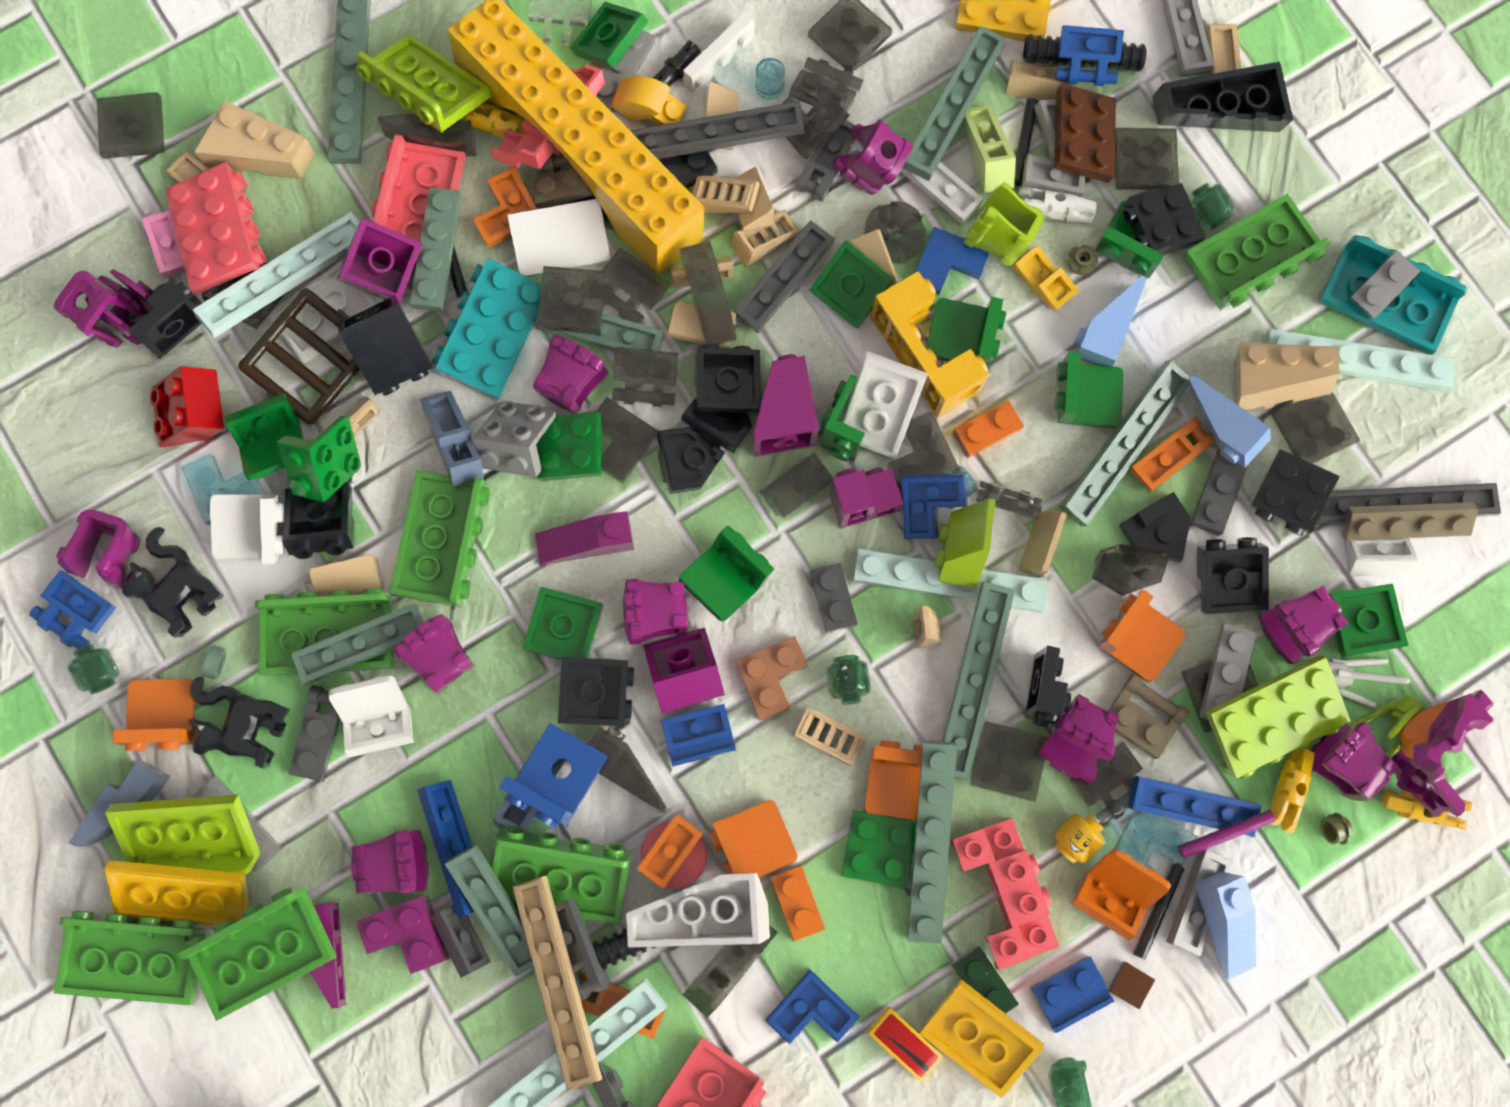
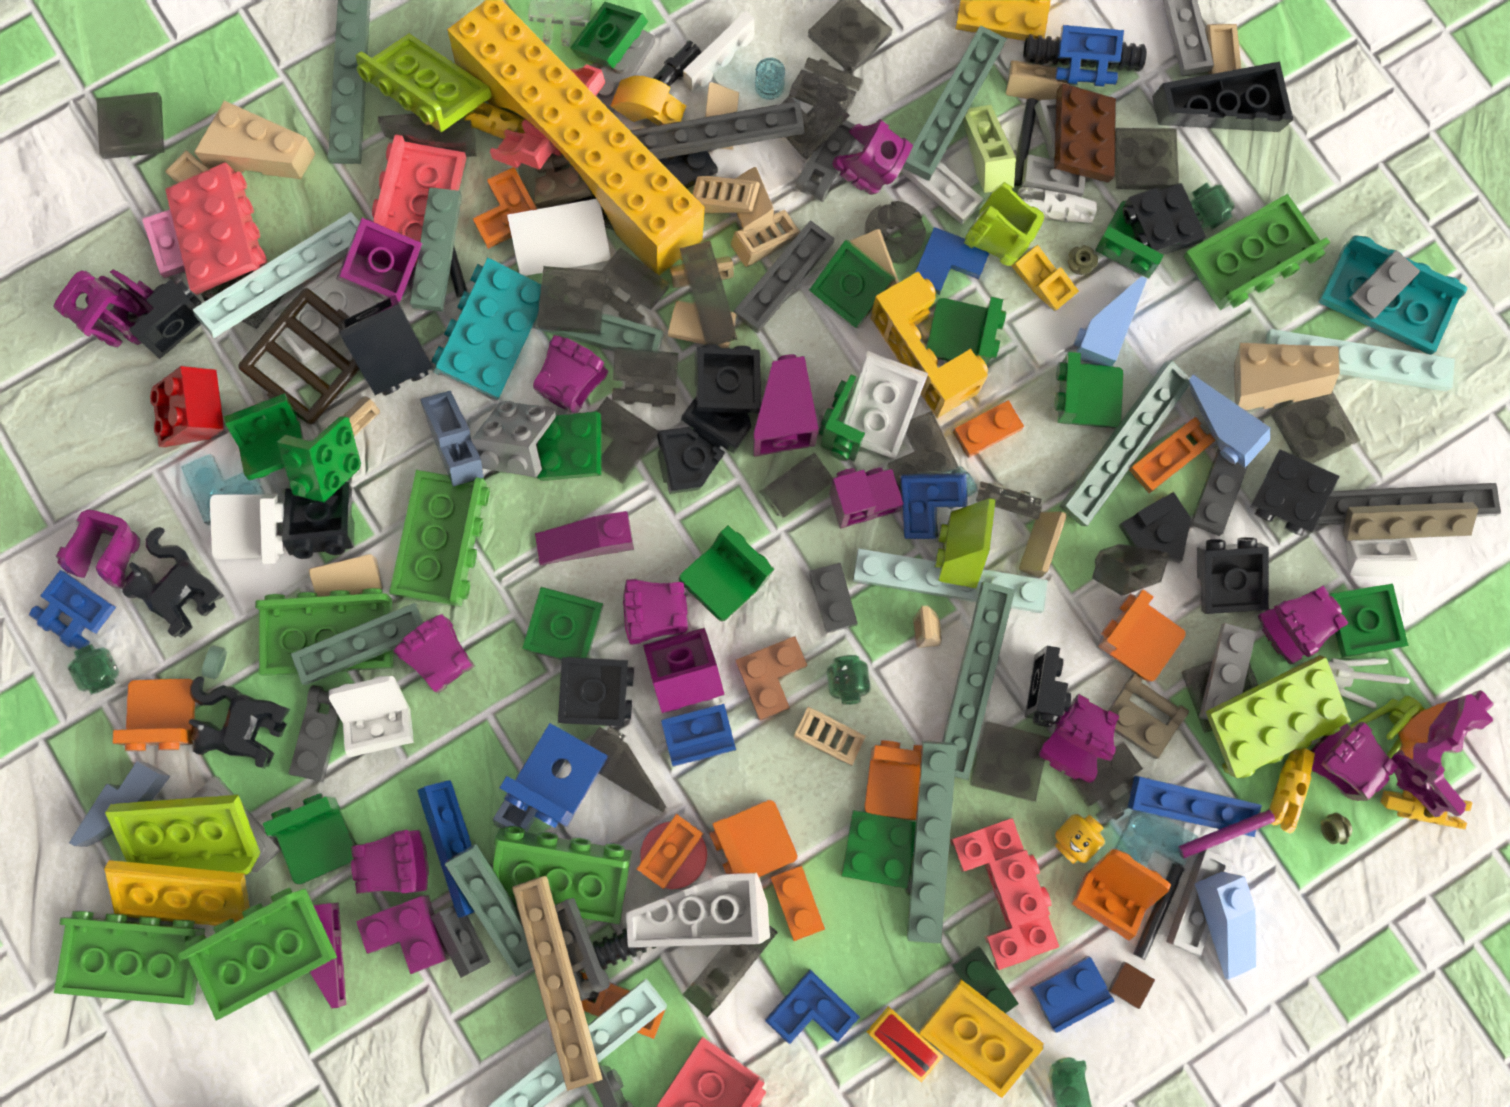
none -> green bracket [262,793,354,884]

